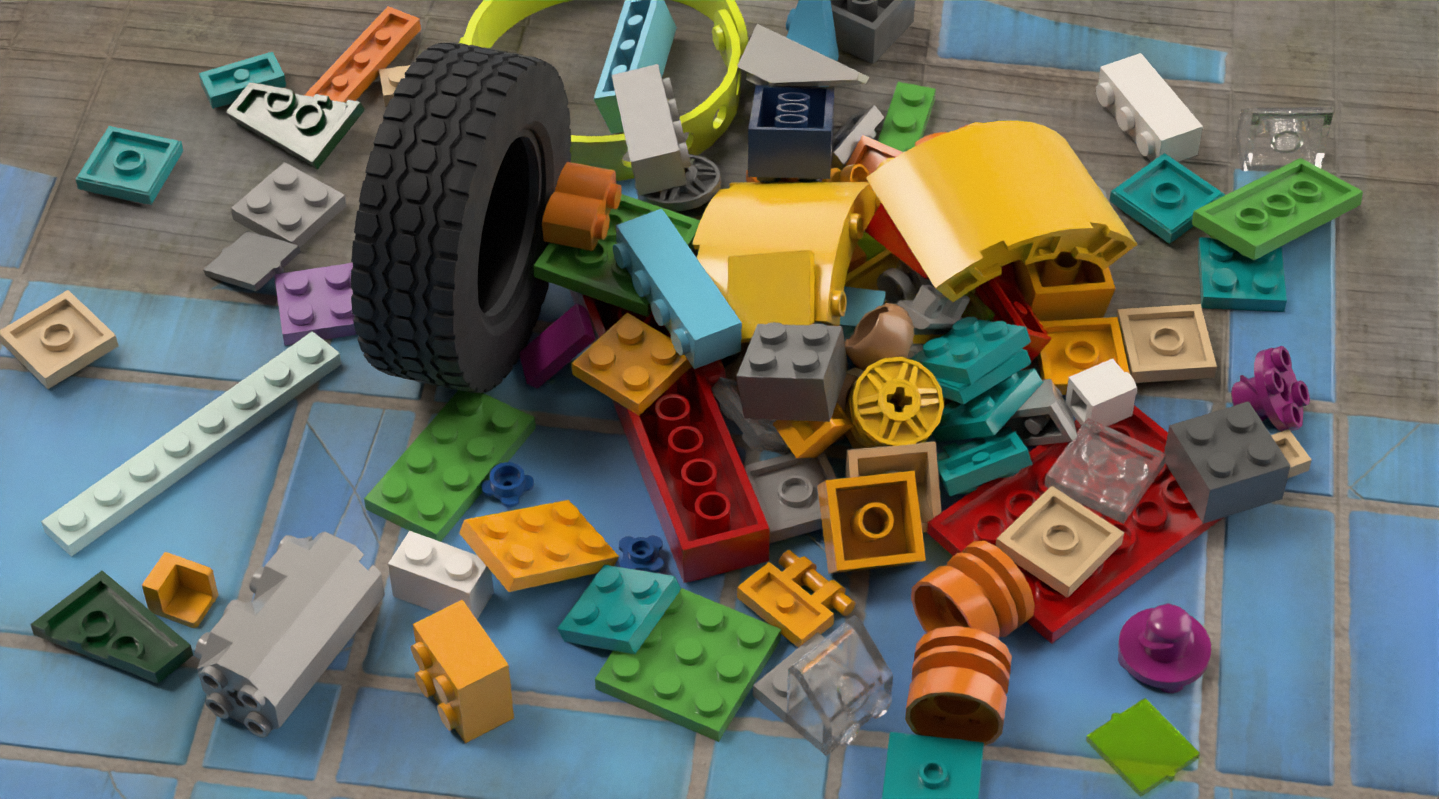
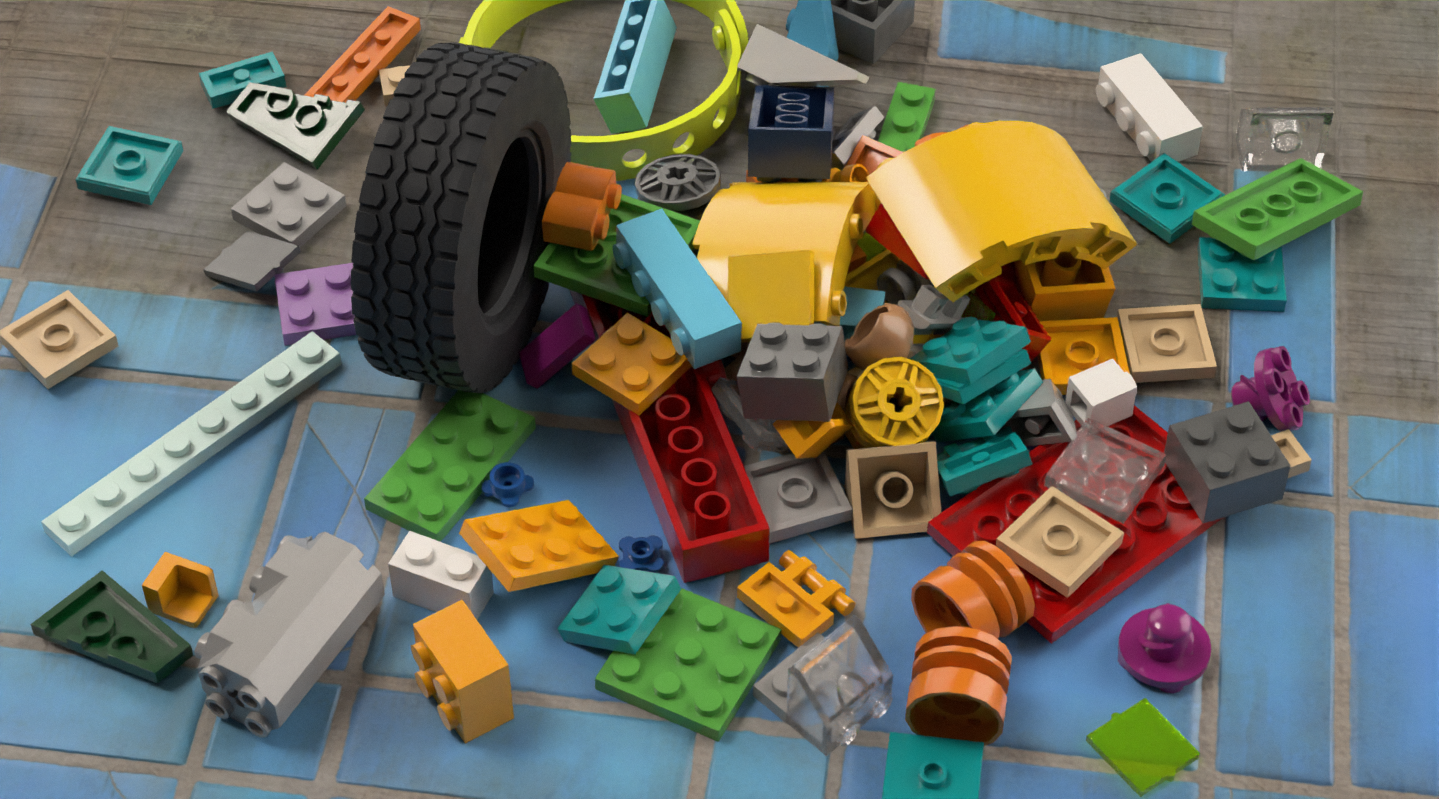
brick [611,64,691,196] -> none
light orange brick [817,470,926,574] -> none

